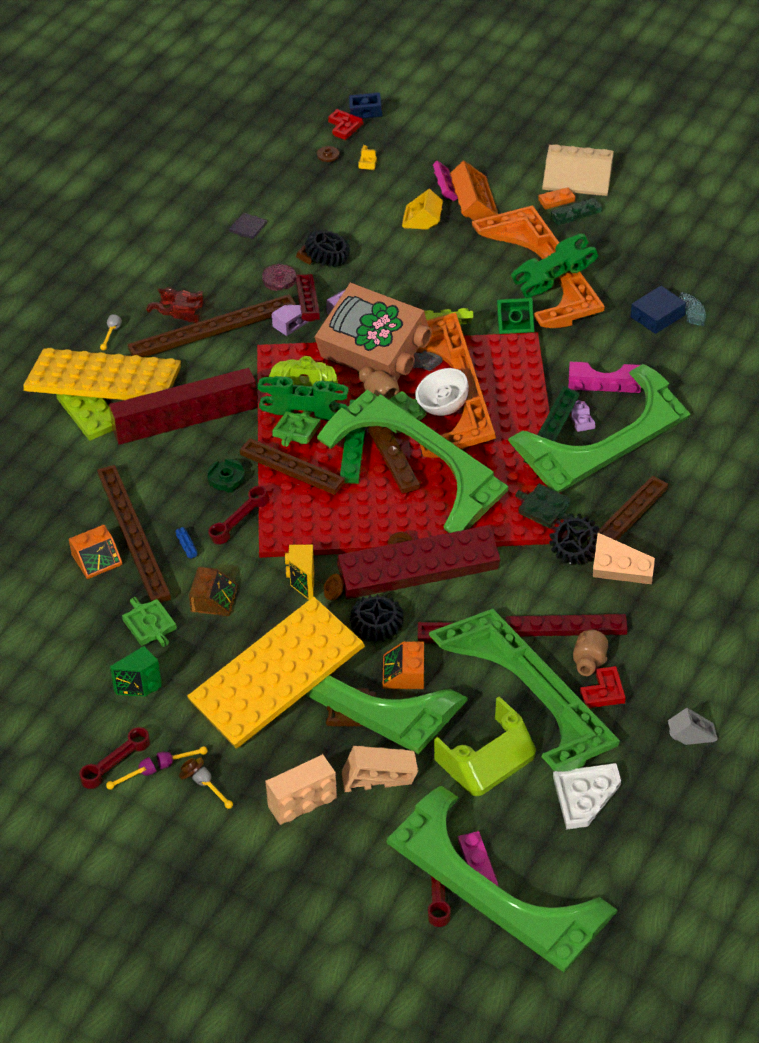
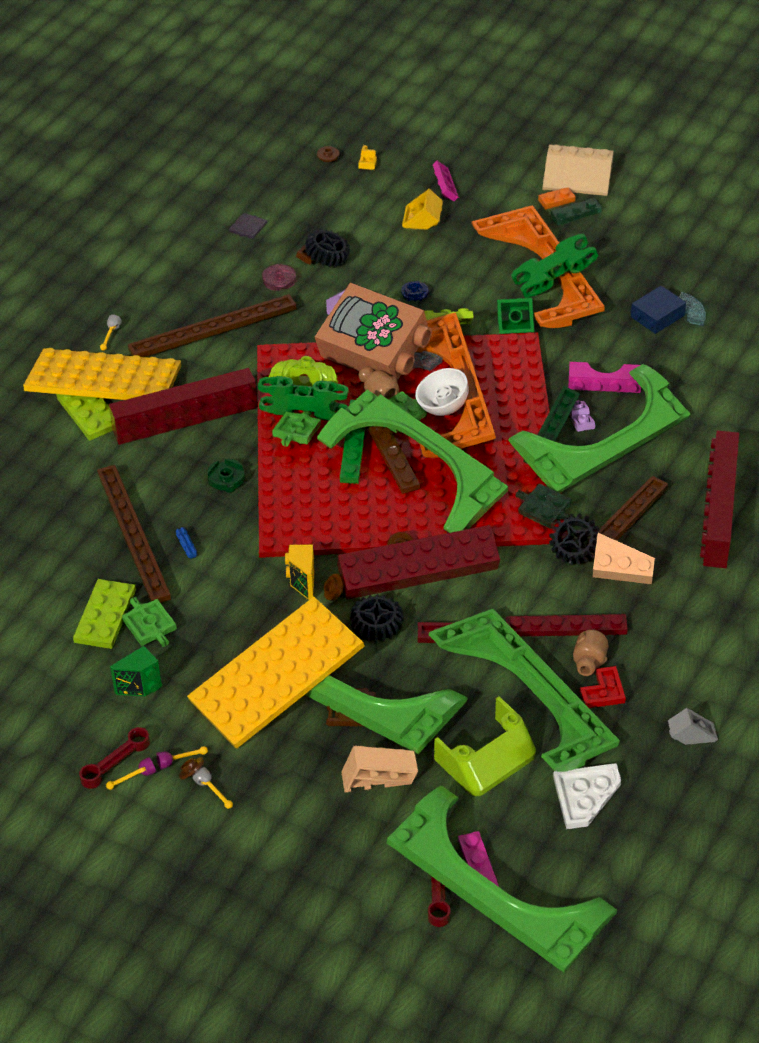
slope [69,525,123,579] -> none
clear red animal [146,287,203,323] -> none
clear orange slope [189,567,238,616] -> none
dark red piece [208,486,270,545] -> none
reddish brown plate [240,439,345,495] -> none
light nougat brick [266,754,337,825] -> none
lavender slope [272,305,309,336] -> none
dark red plate [296,274,320,322] -> none
red plate [328,109,363,140] -> none
dark blue brick [349,92,383,118] -> none
orange slope [383,642,424,689] -> none
orange slope [450,160,498,221] -> none
none -> lime plate [73,579,136,649]
none -> clear blue gear [401,281,429,302]
none -> dark red brick [700,430,739,569]

